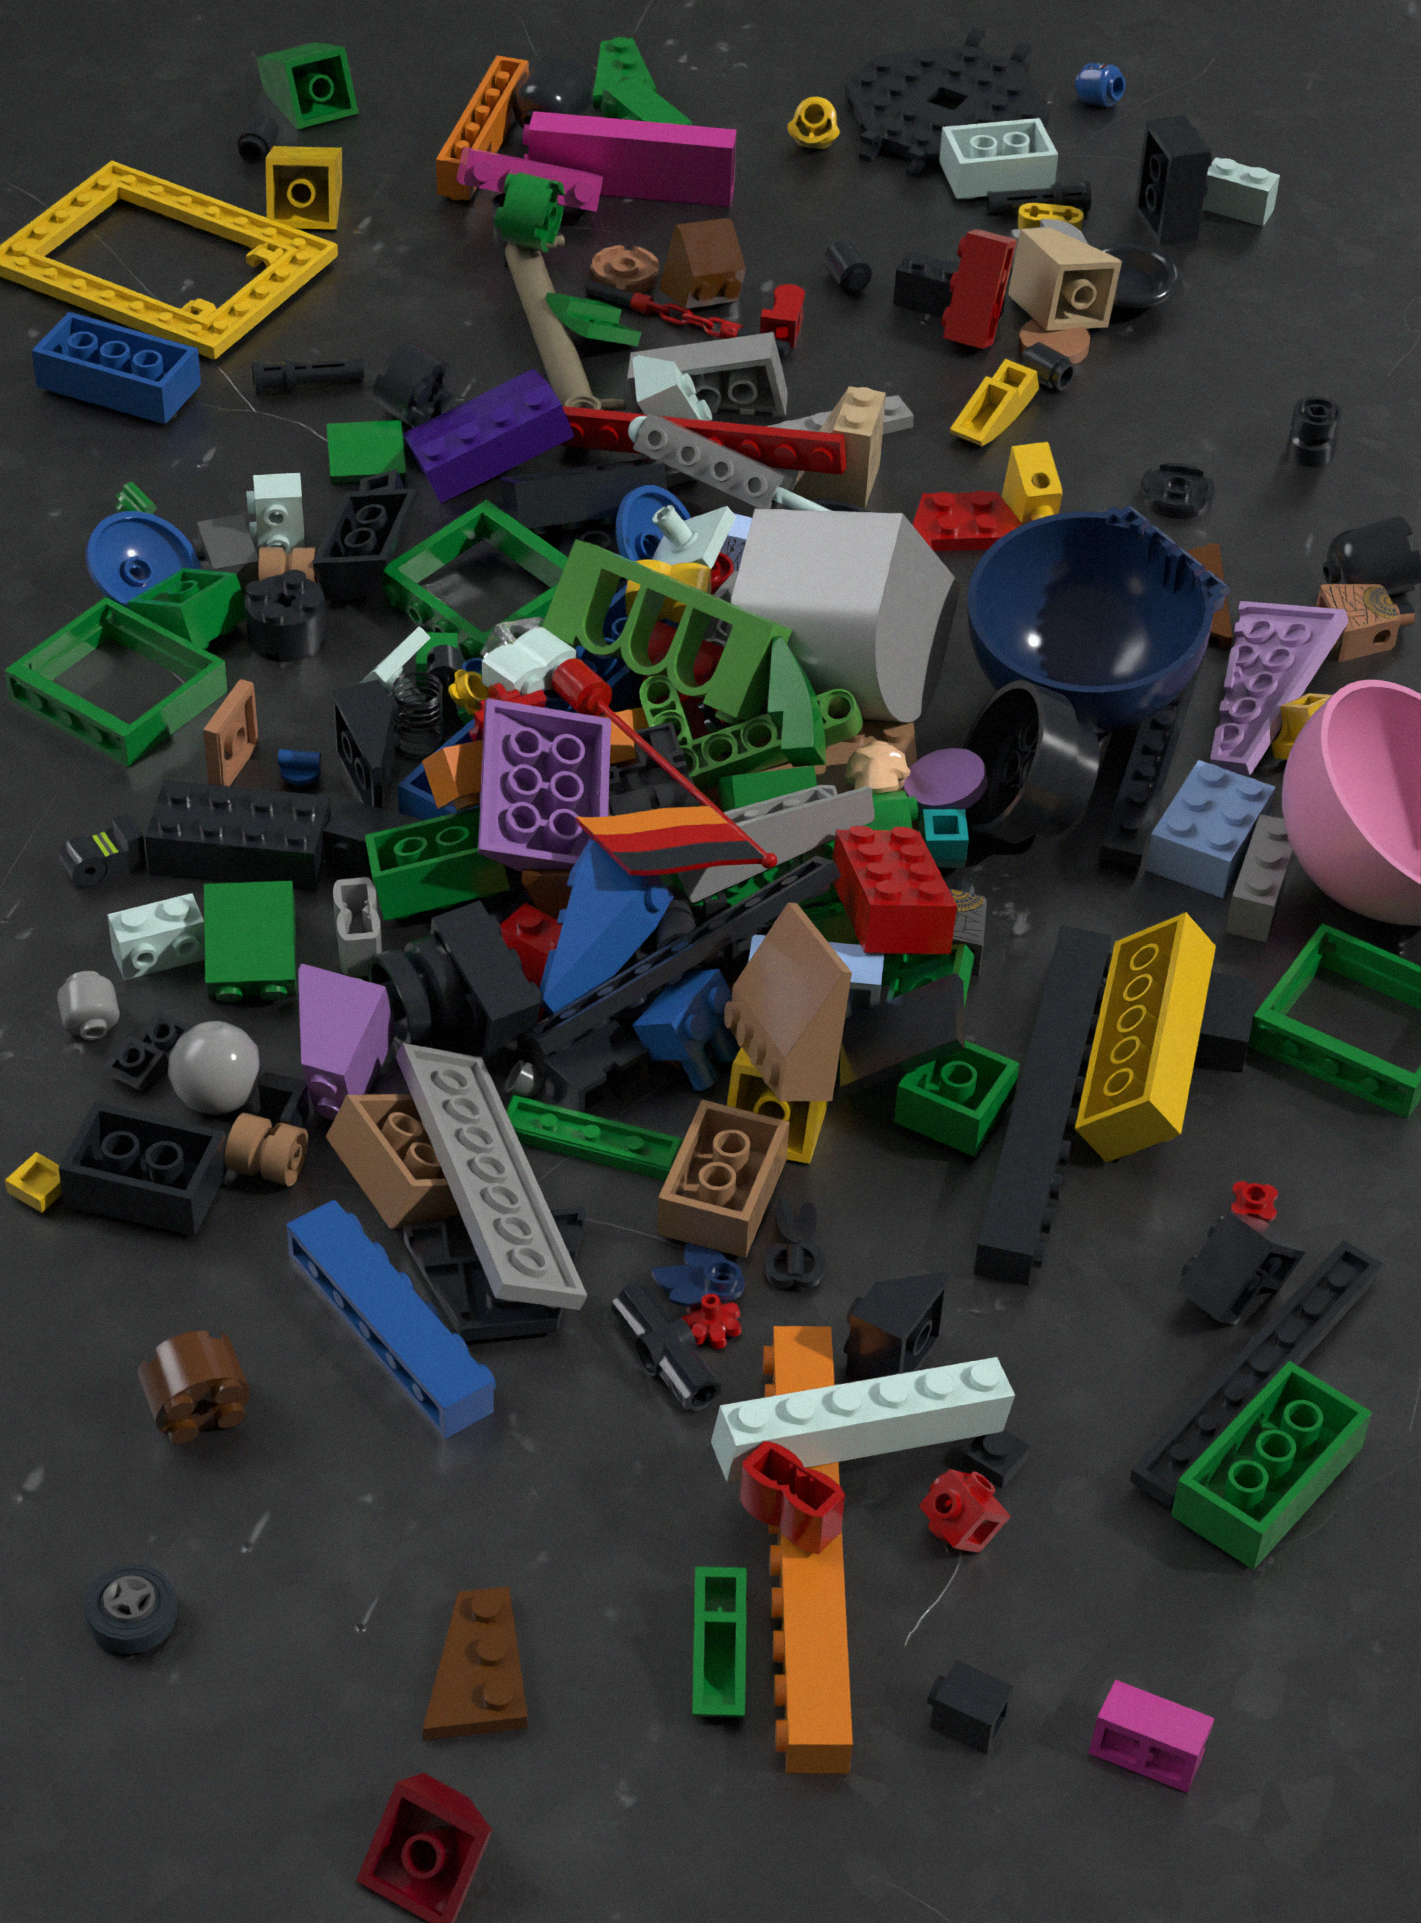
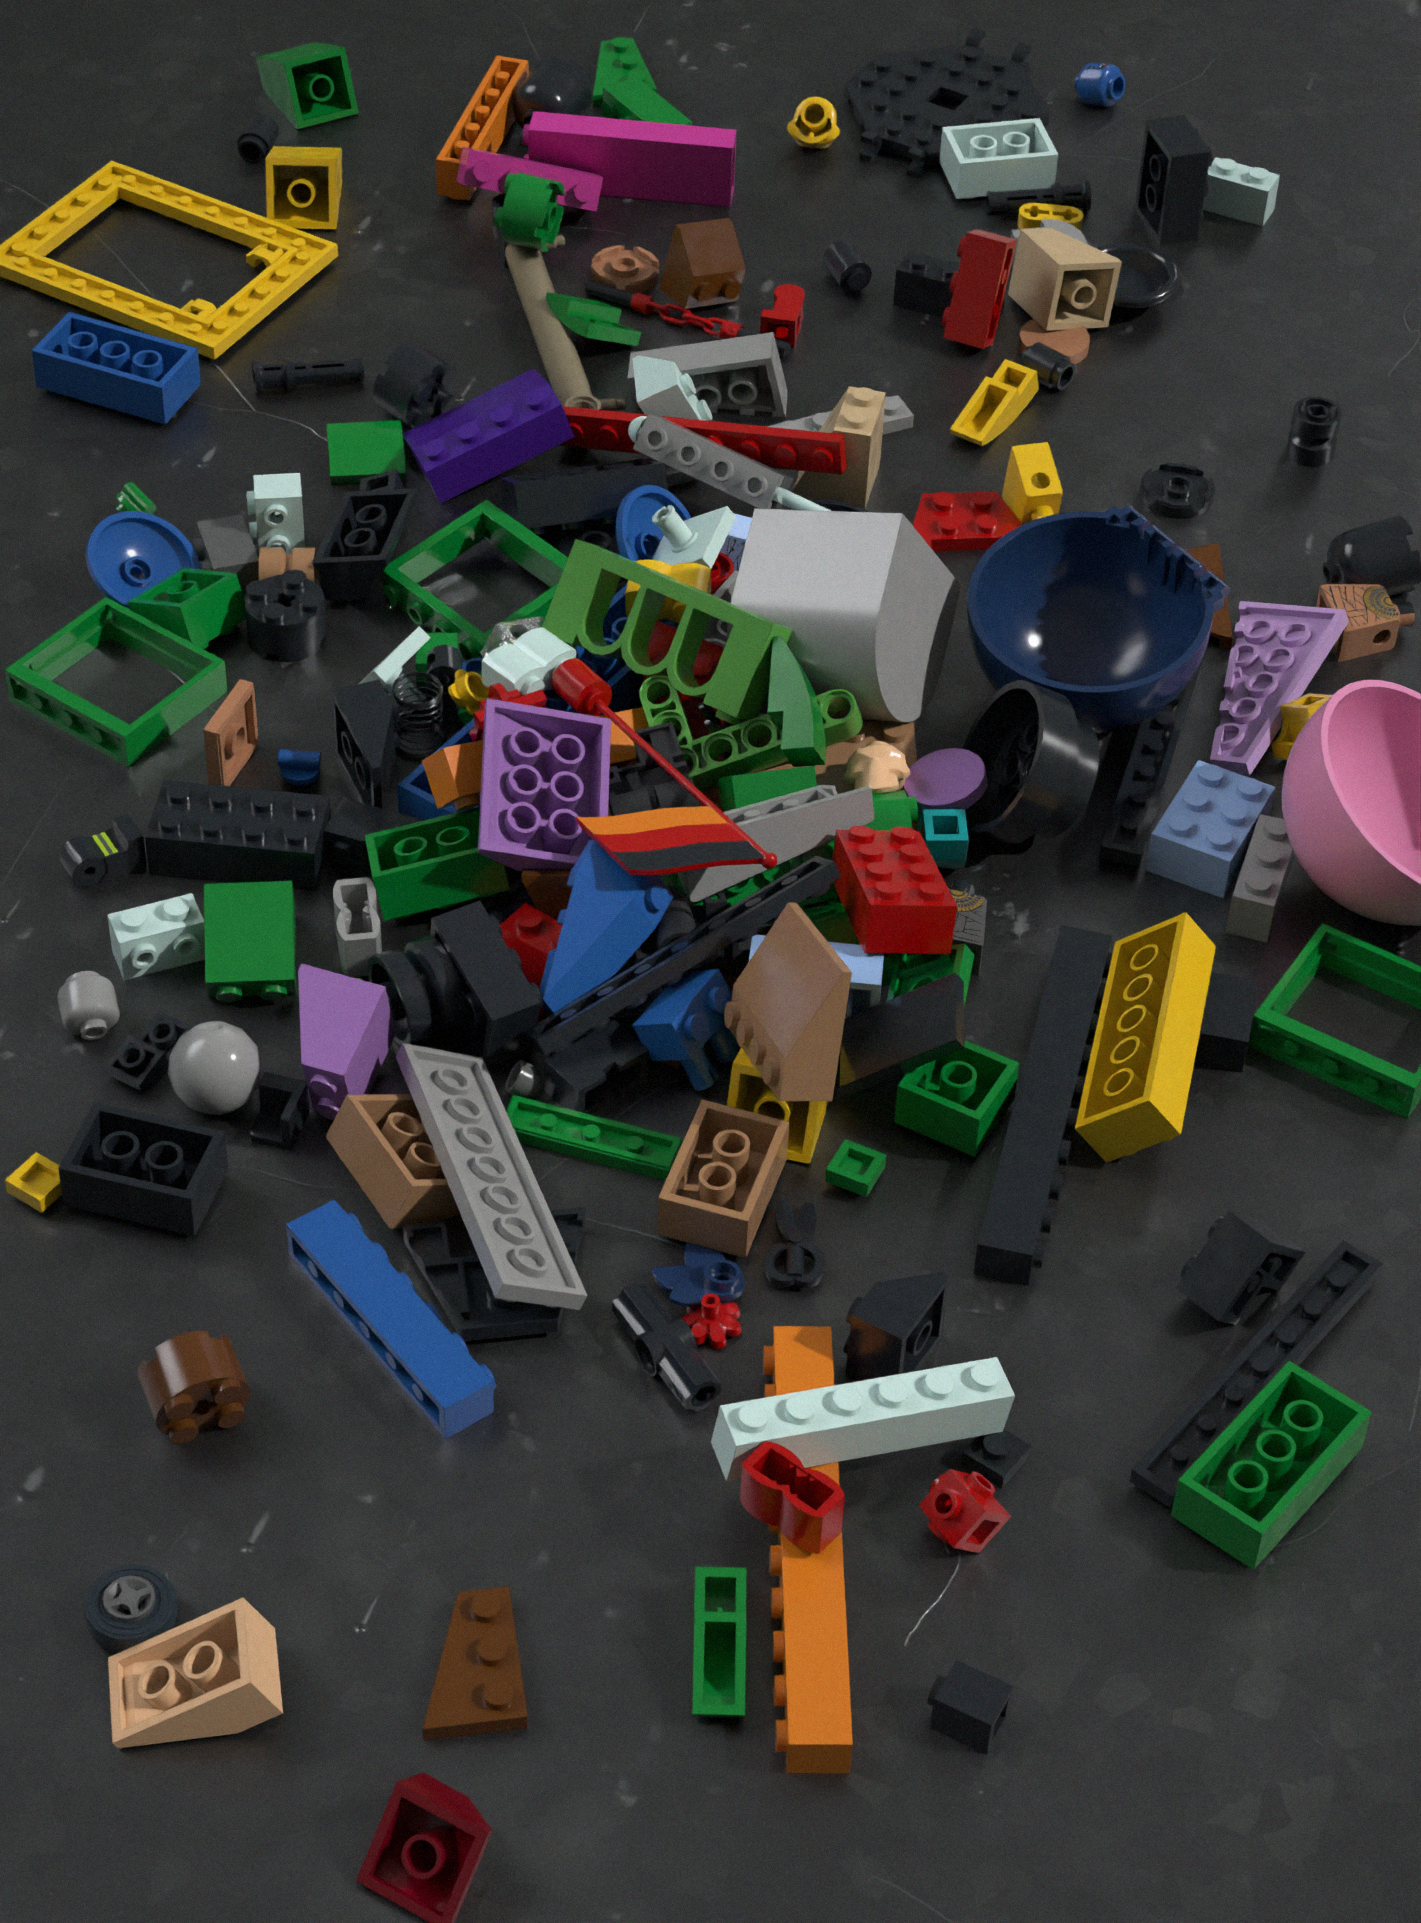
medium nougat wheel [225,1113,308,1186] -> none
dark pink hinge [1088,1680,1215,1793] -> none
red plate [1231,1181,1278,1222] -> none
none -> light nougat slope [108,1598,283,1748]
none -> green plate [825,1139,886,1197]

